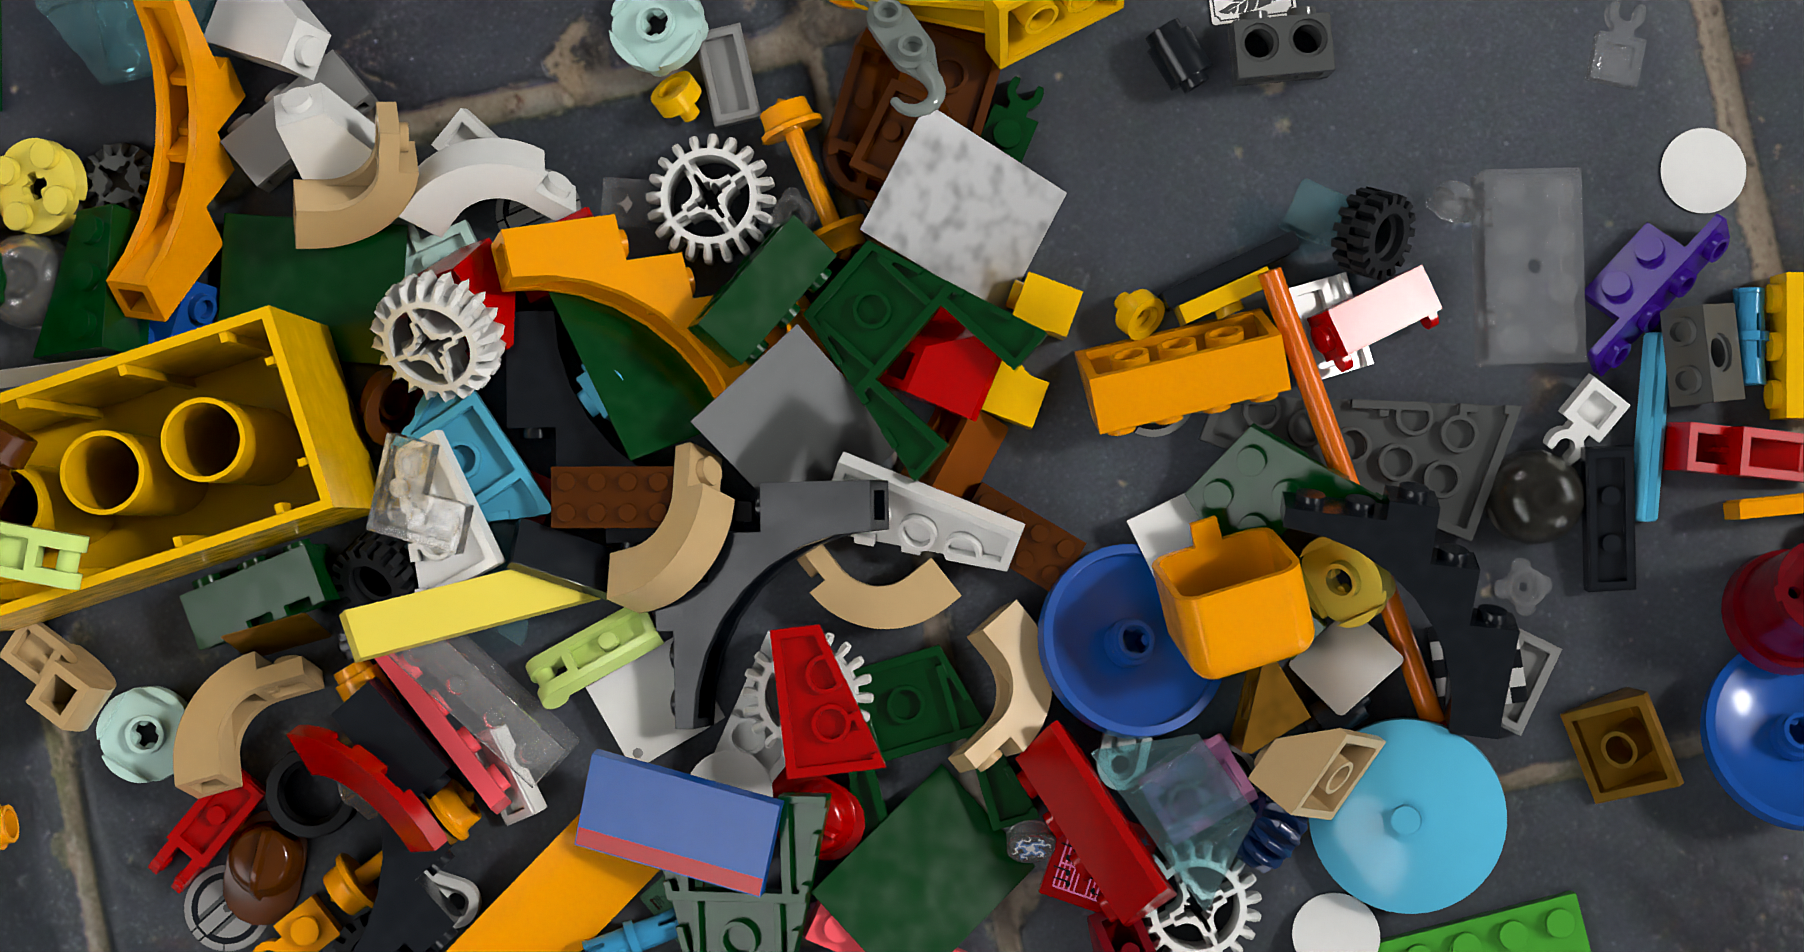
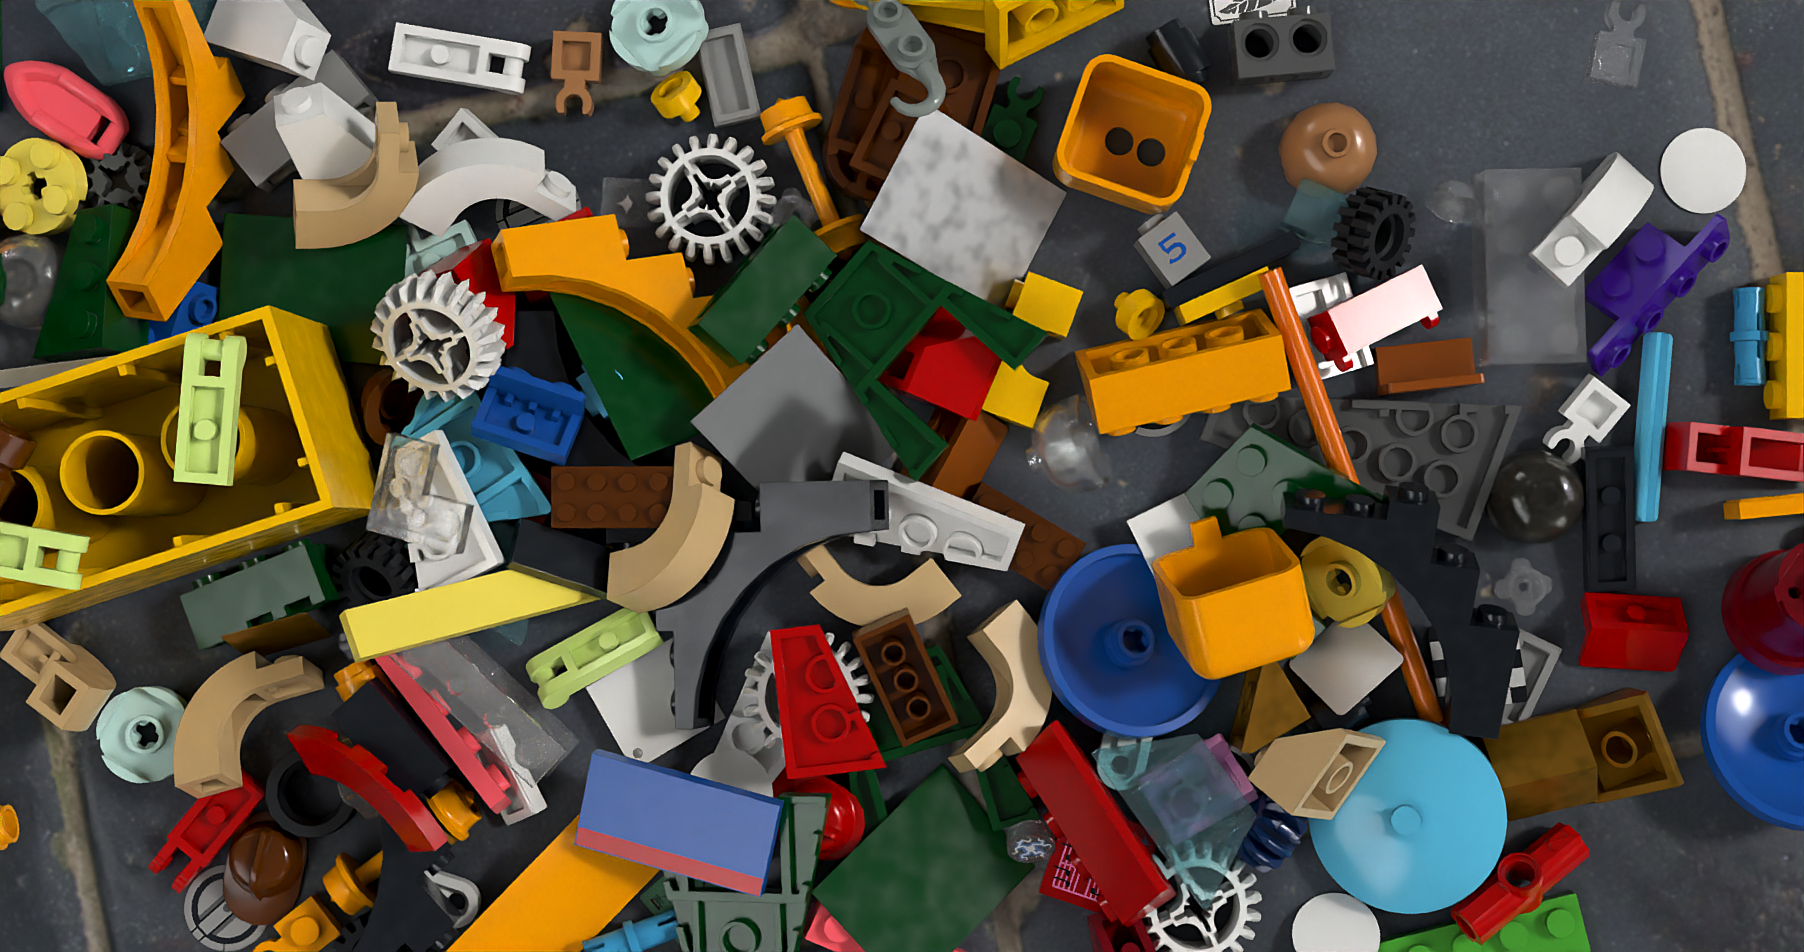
dark grey brick [1660,303,1745,407] -> none
none -> coral piece [4,60,130,160]
none -> yellowish green plate [173,332,247,486]
none -> white plate [388,22,531,95]
none -> blue bracket [471,366,586,466]
none -> medium nougat plate [551,31,604,117]
none -> reddish brown piece [852,607,959,748]
none -> clear cylinder [1026,394,1112,494]
none -> light orange piece [1052,54,1212,215]
none -> light grey brick [1133,211,1211,290]
none -> medium nougat cylinder [1278,102,1377,200]
none -> dark orange panel [1372,337,1485,396]
none -> red piece [1451,822,1590,945]
none -> pearl gold slope [1481,707,1598,822]
none -> white arch [1528,152,1654,288]
none -> red panel [1578,592,1689,672]

